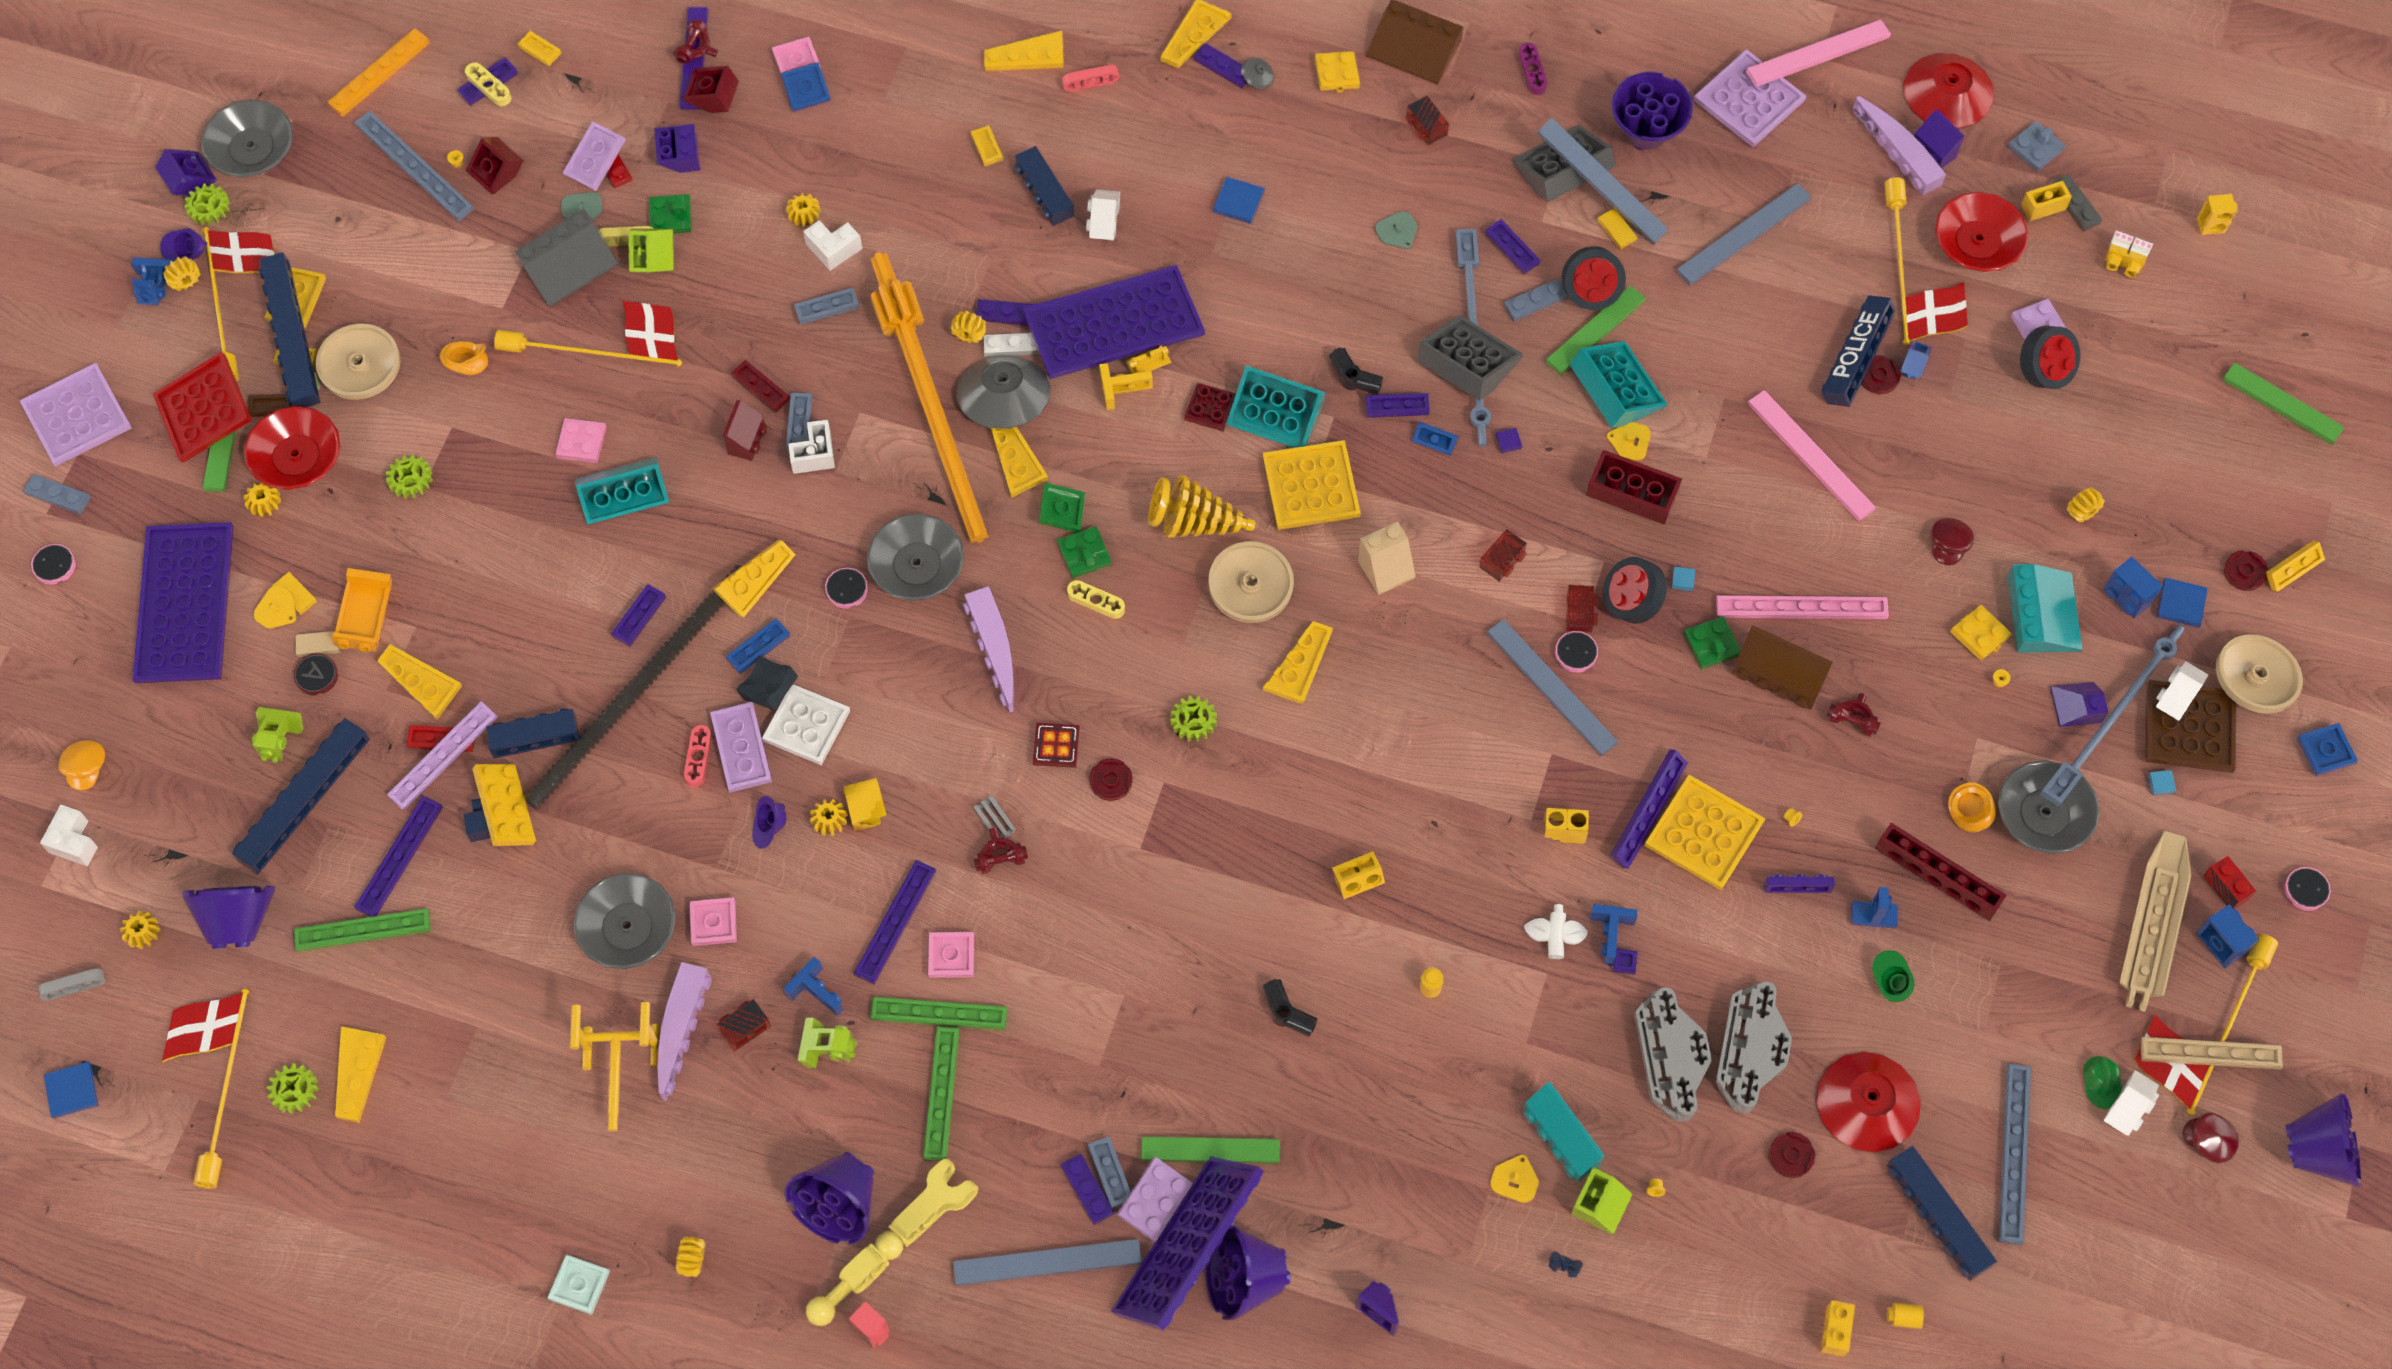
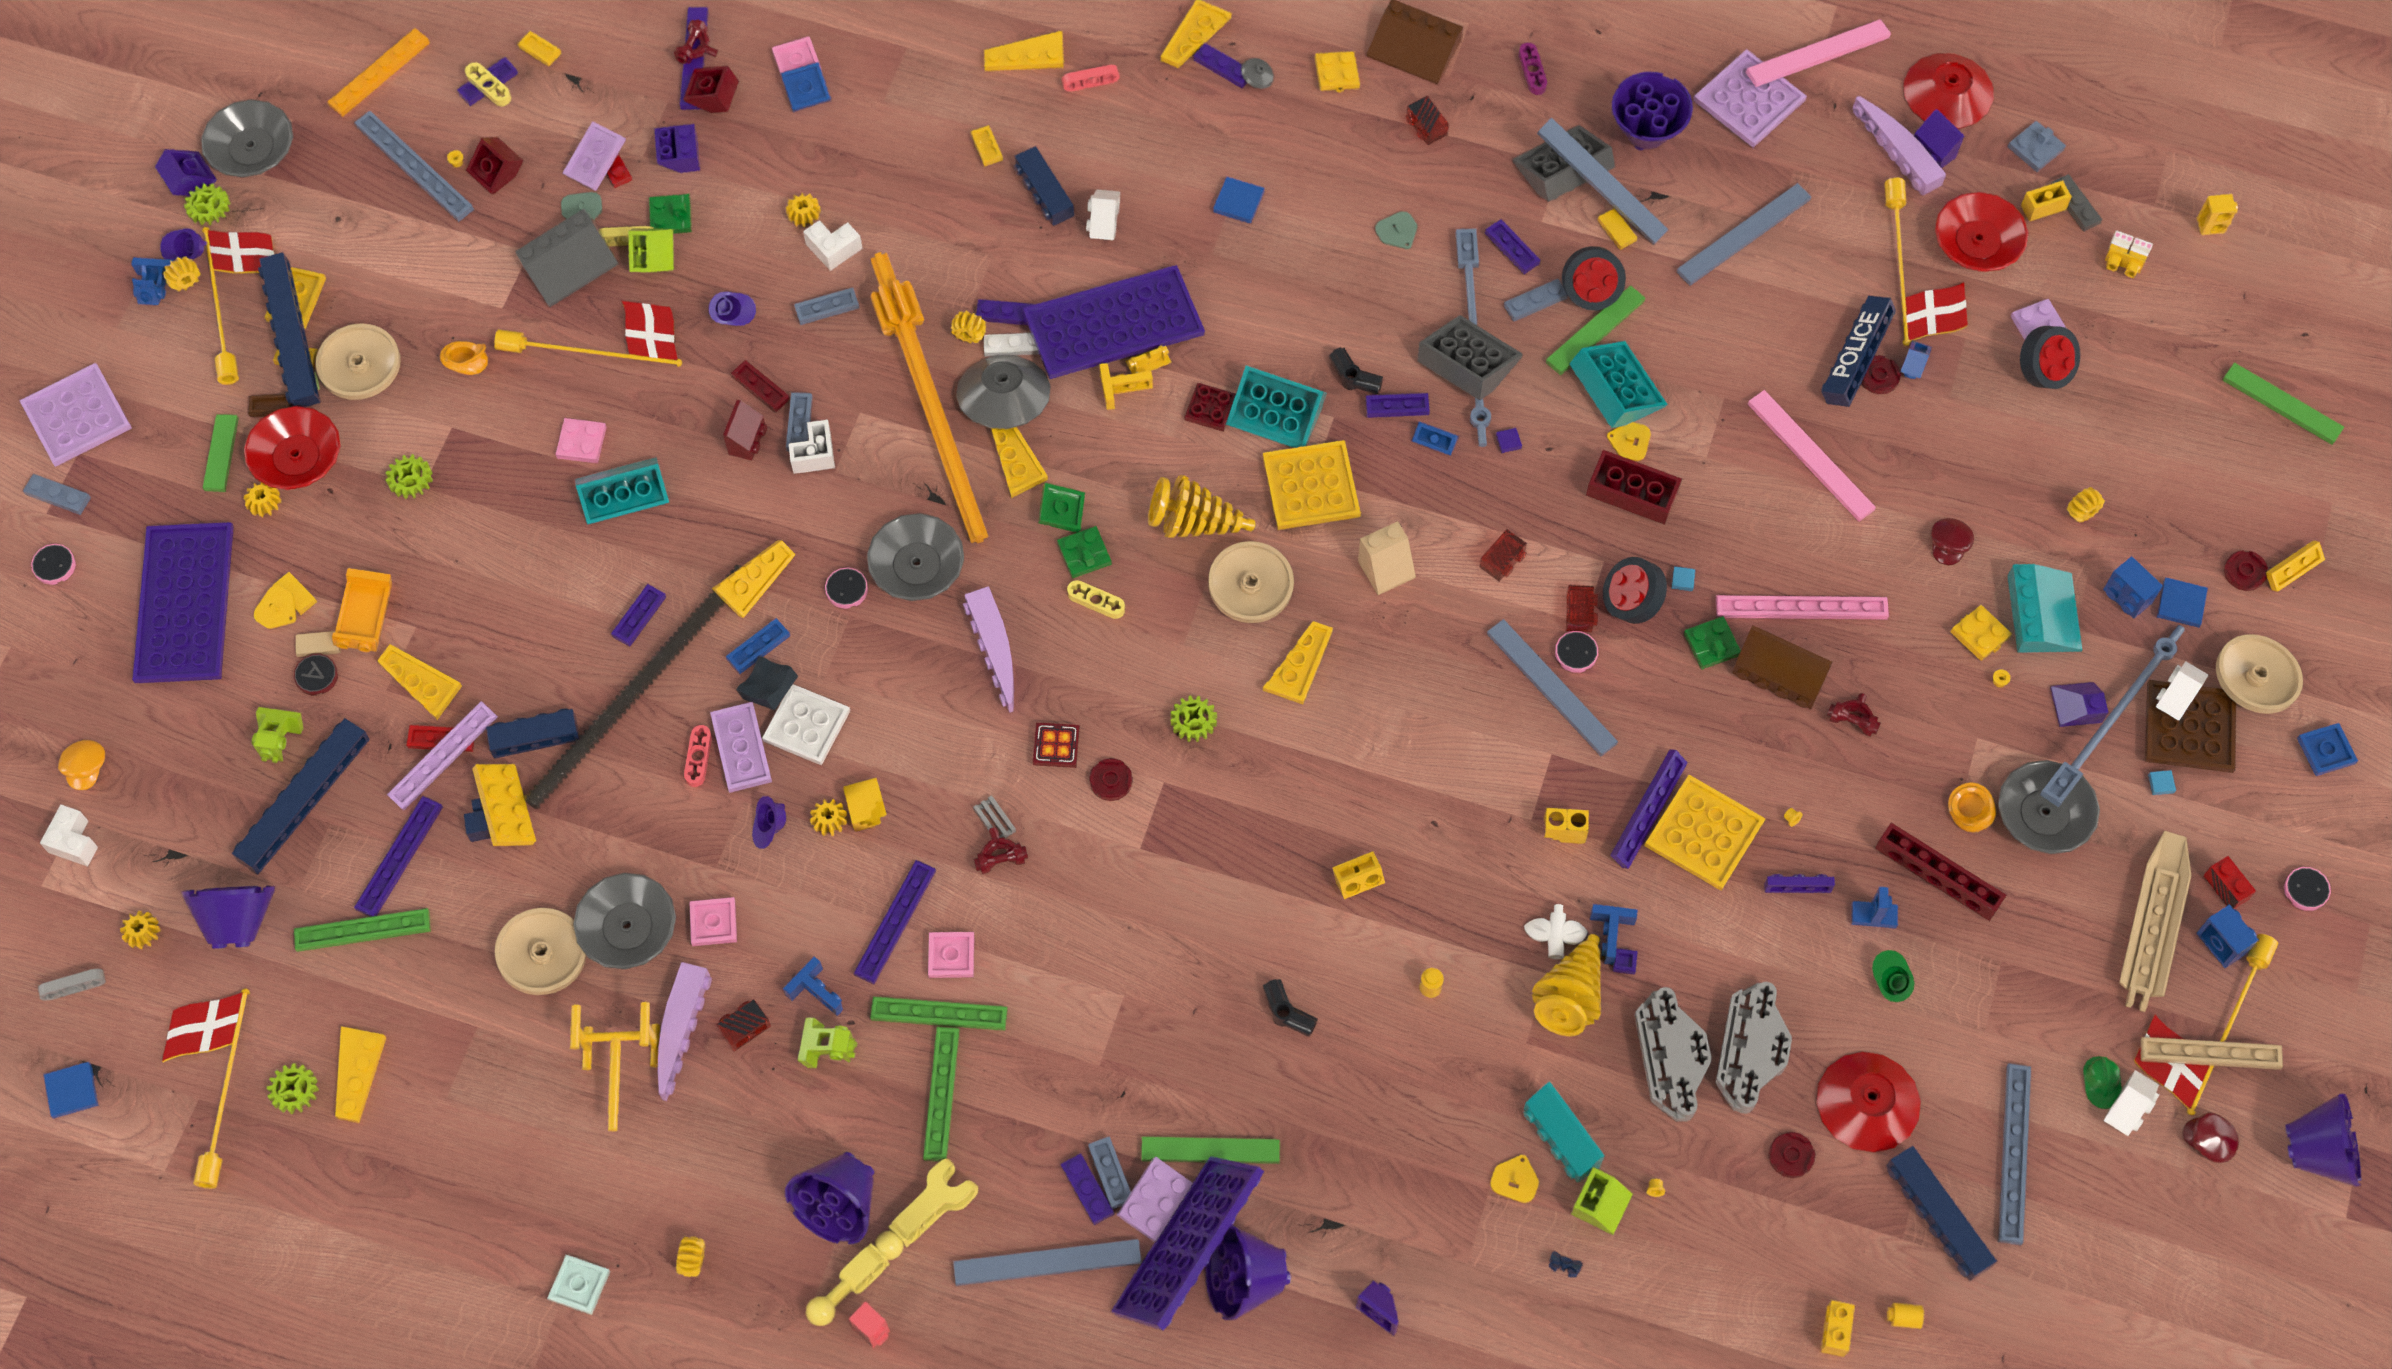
red plate [153,352,252,463] -> none
none -> tan dish [495,908,587,995]
none -> dark purple piece [709,292,756,326]
none -> yellow plant [1532,934,1601,1037]

